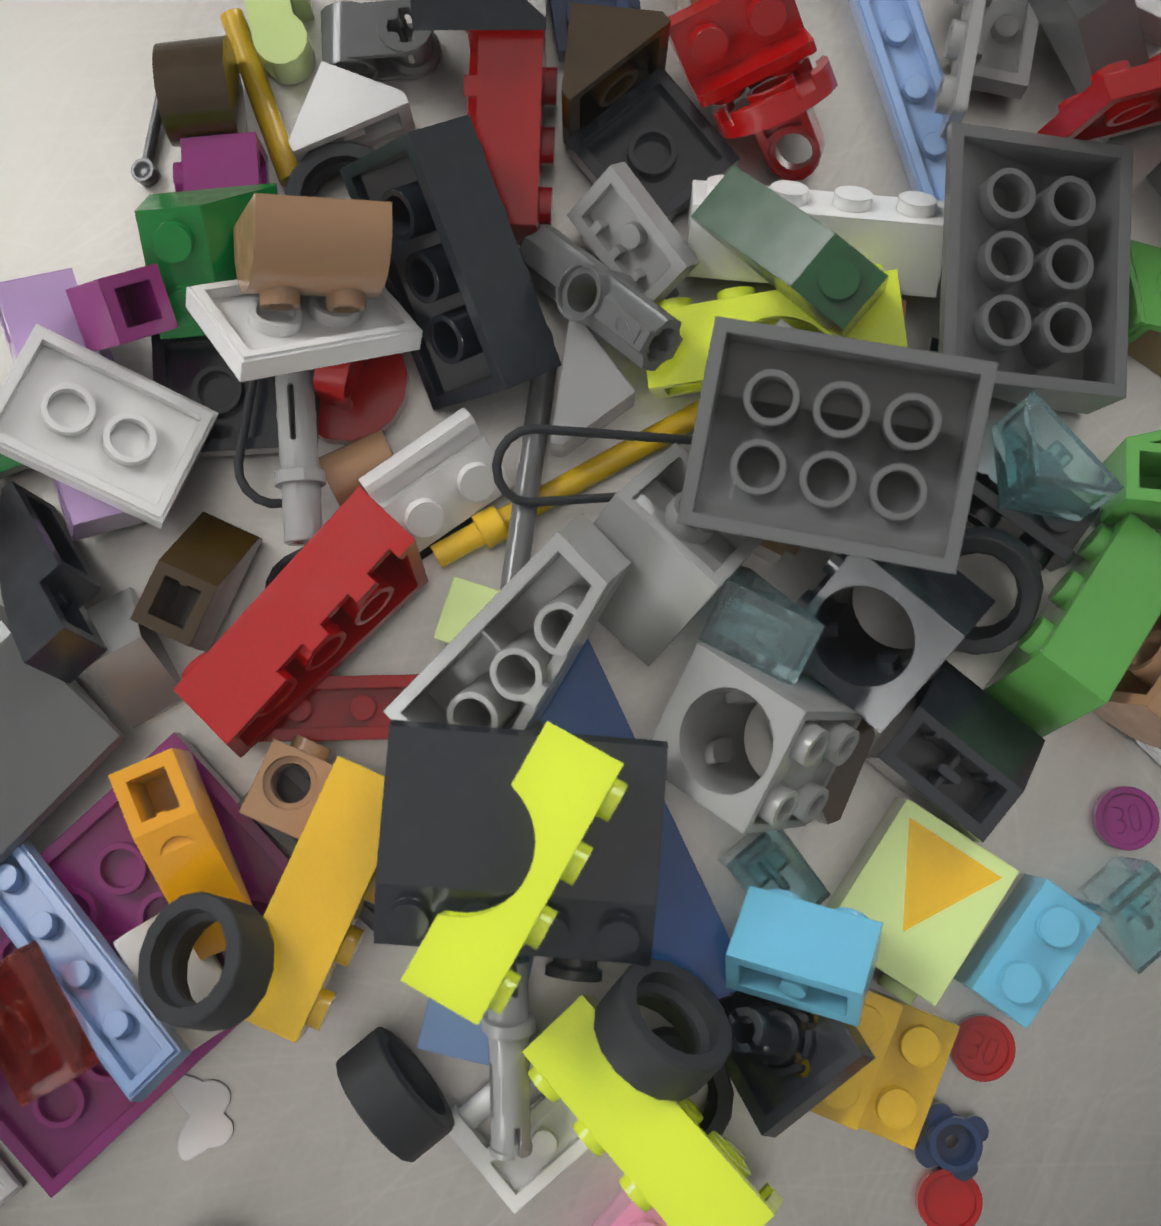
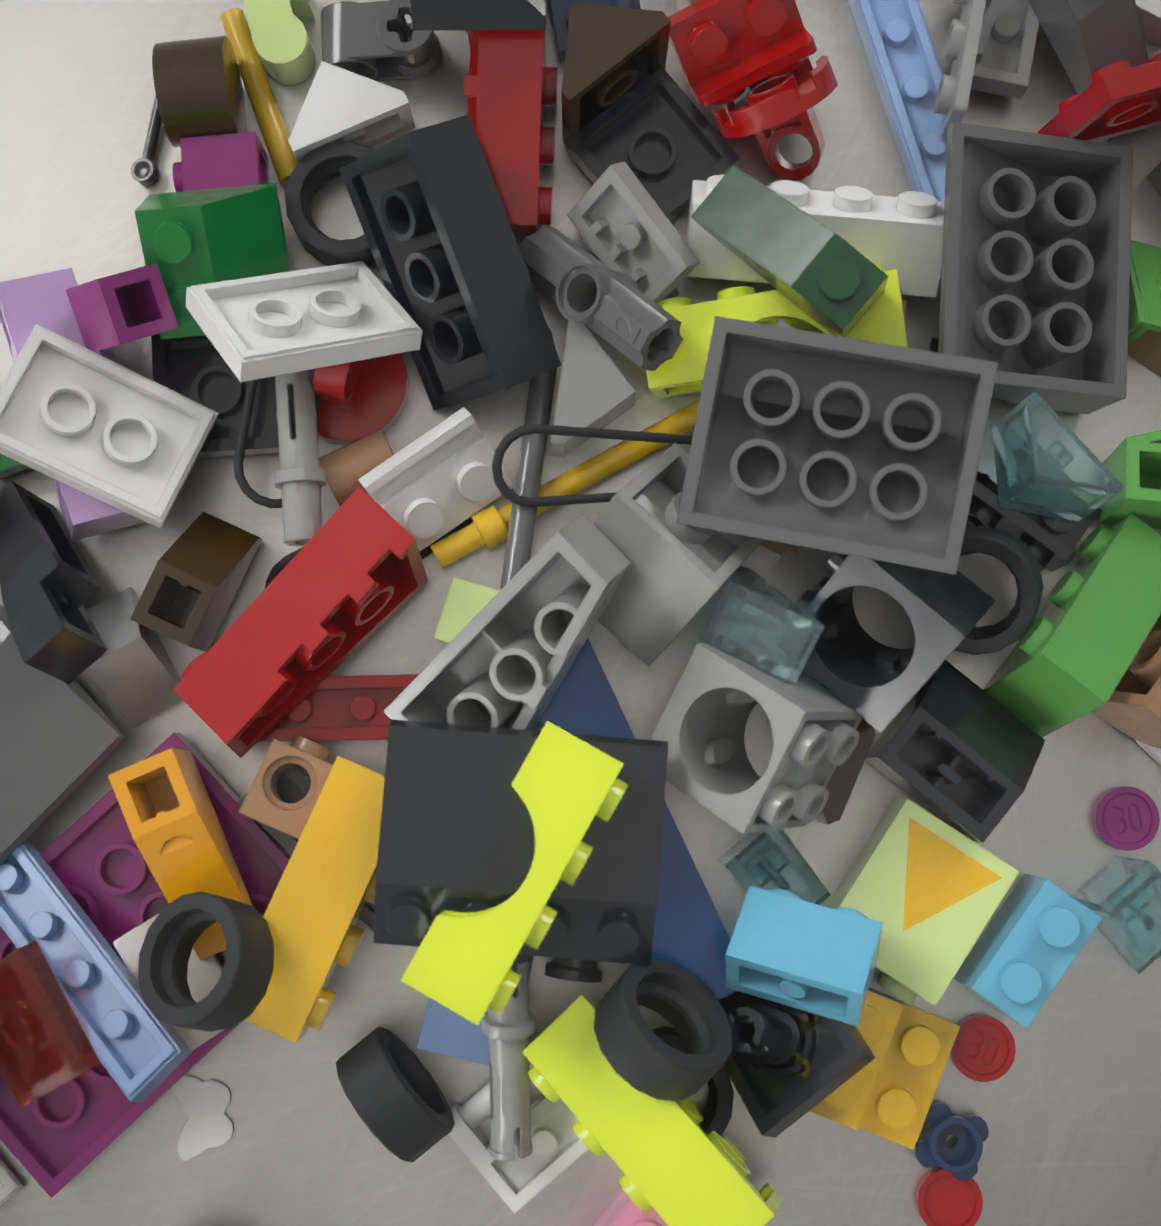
medium nougat brick [233,193,392,313] -> none

